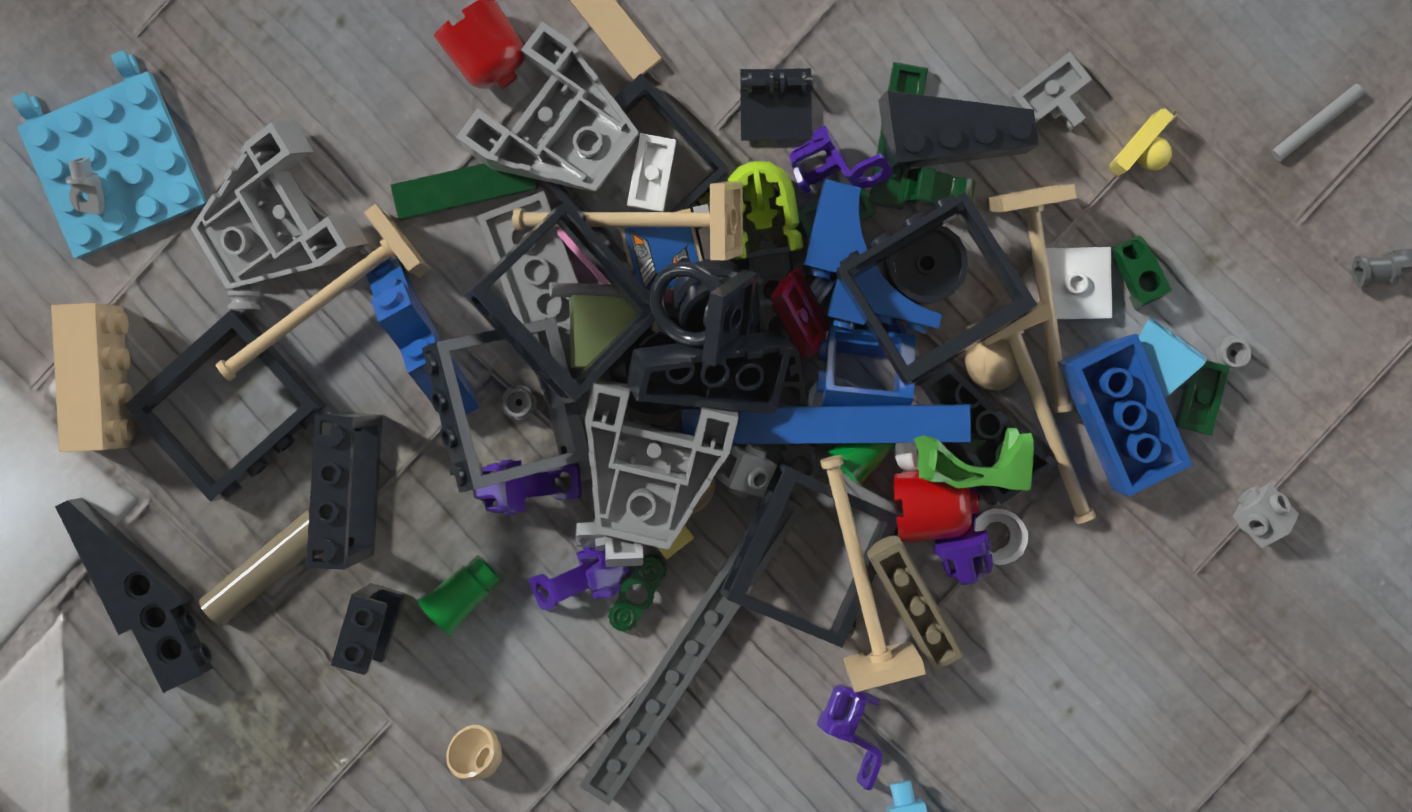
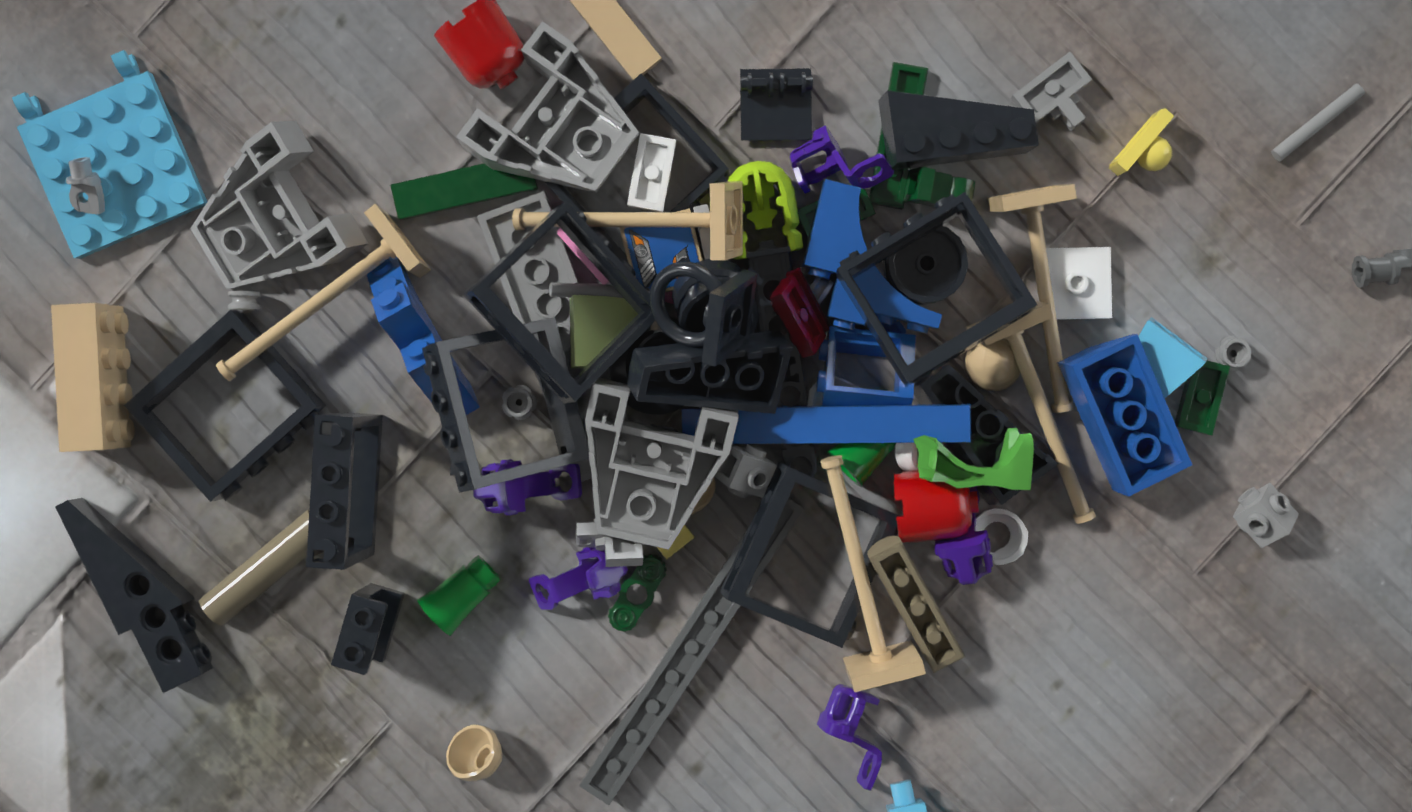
dark green leg [1111,235,1172,310] -> none

